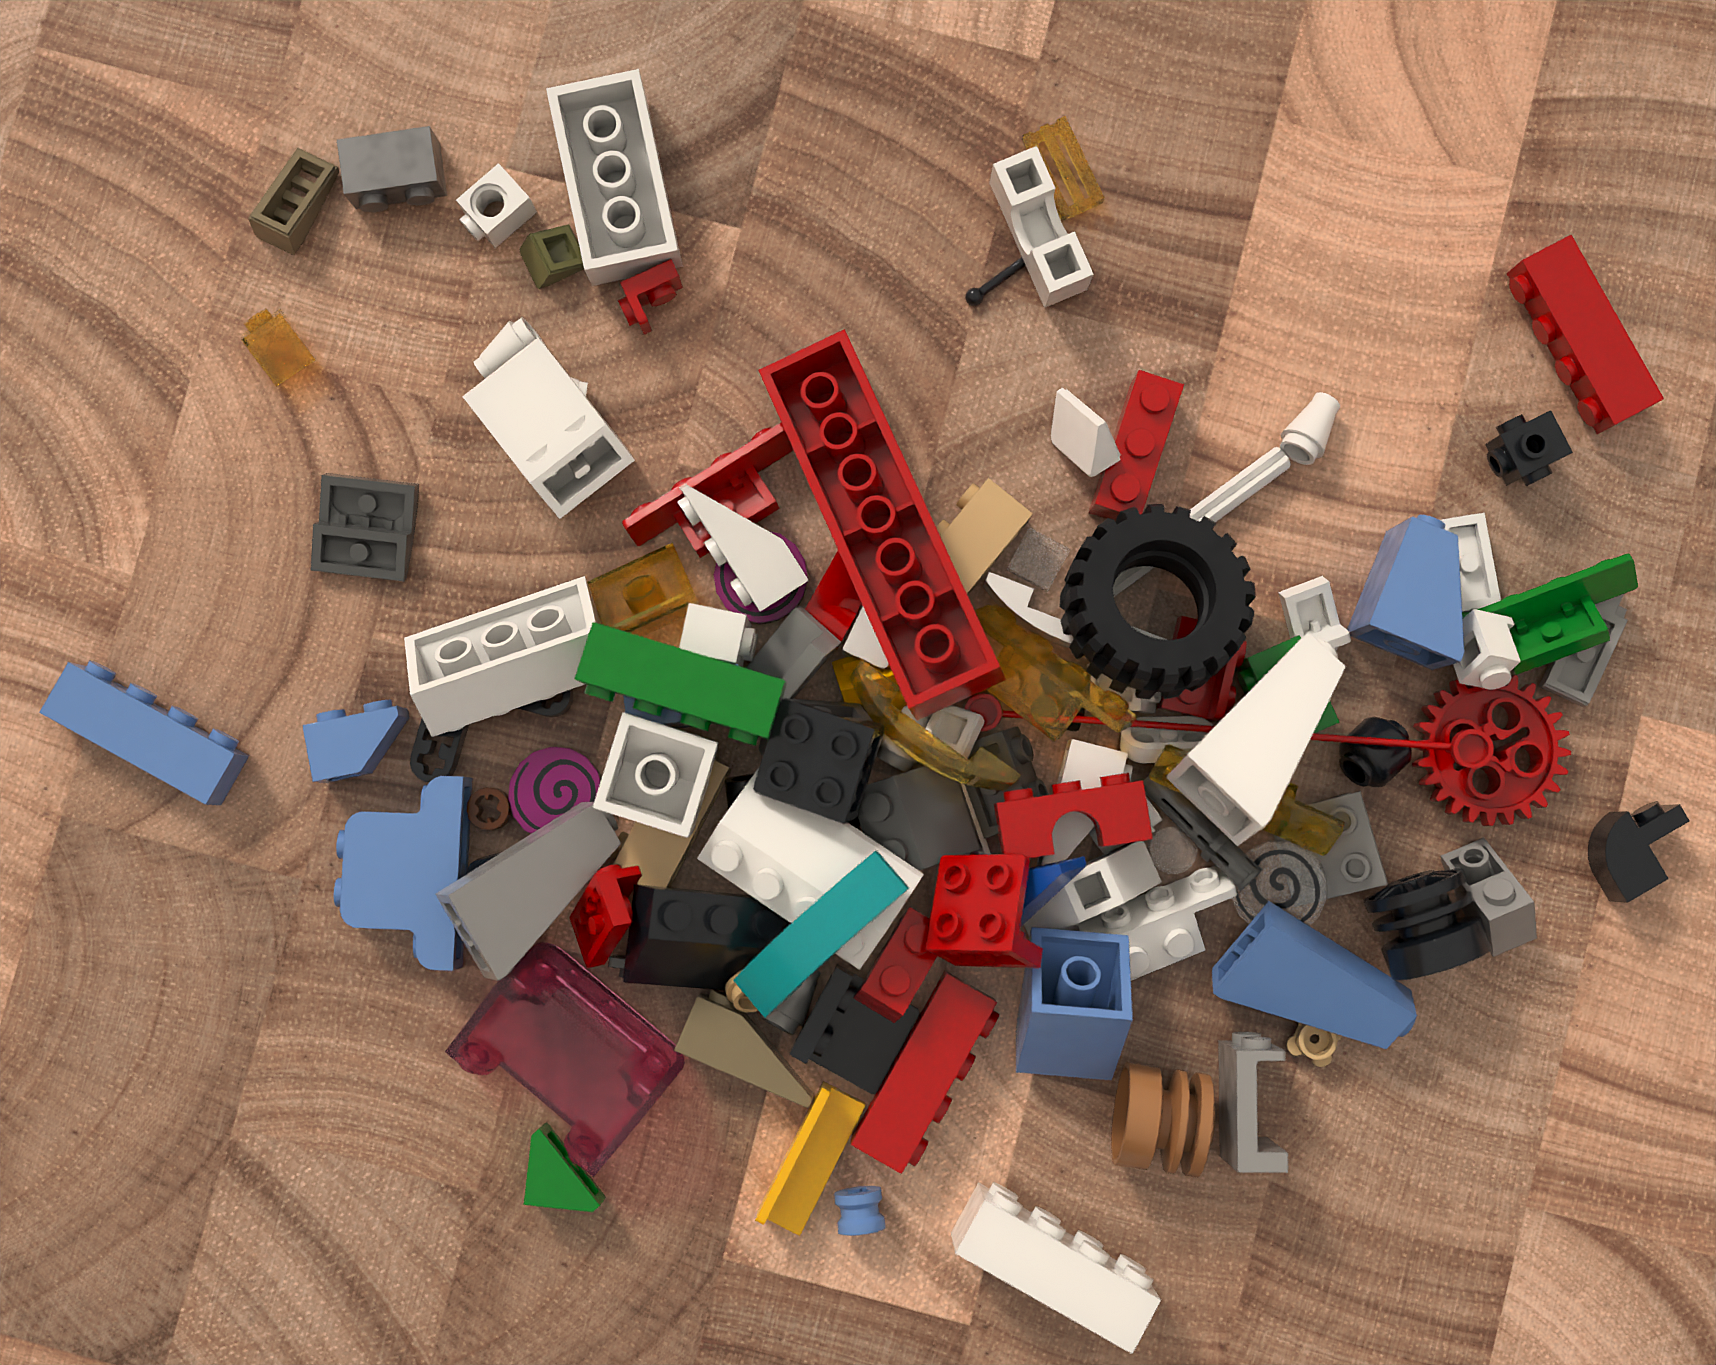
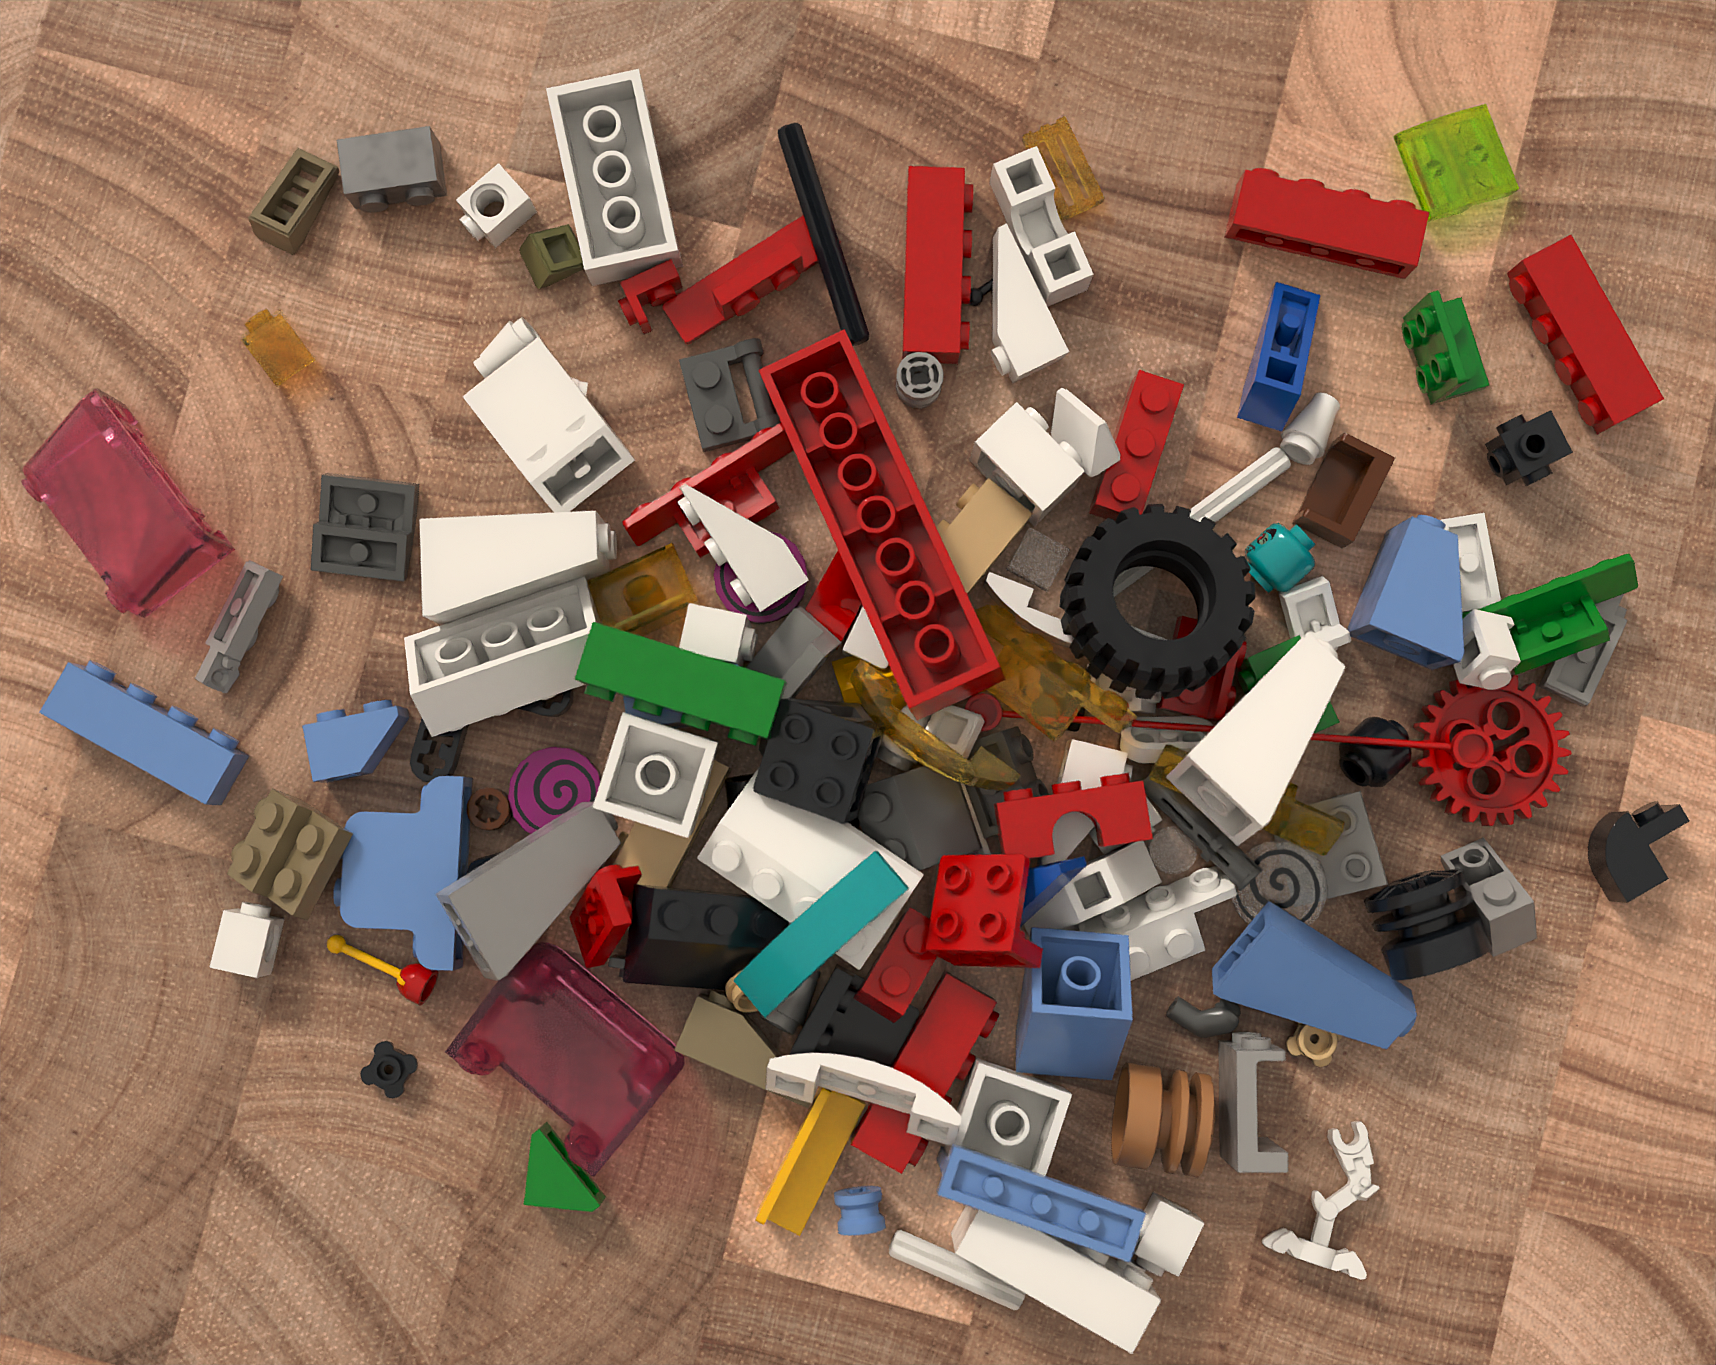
none -> clear pink windscreen [21,388,235,618]
none -> light grey hinge [195,560,283,694]
none -> white brick [210,902,284,978]
none -> dark tan plate [227,788,353,920]
none -> hinge [327,935,439,1006]
none -> black plate [360,1041,418,1098]
none -> white slope [420,511,617,625]
none -> red bracket [662,215,841,344]
none -> dark grey plate [679,338,781,452]
none -> white slope [765,1053,962,1146]
none -> black axle [778,123,869,346]
none -> white axle [889,1230,1026,1310]
none -> light grey wheel [896,352,943,409]
none -> red brick [902,166,973,364]
none -> medium blue fence [937,1144,1146,1262]
none -> white brick [944,1058,1072,1176]
none -> white brick [970,402,1085,527]
none -> white slope [990,223,1069,383]
none -> white brick [1133,1192,1204,1277]
none -> dark grey arm [1166,996,1241,1038]
none -> red brick [1224,168,1429,279]
none -> blue slope [1237,282,1321,432]
none -> teal head [1245,523,1316,593]
none -> white piece [1262,1121,1380,1280]
none -> reddish brown panel [1292,433,1395,548]
none -> clear neon green slope [1393,104,1519,222]
none -> green bracket [1402,290,1489,405]

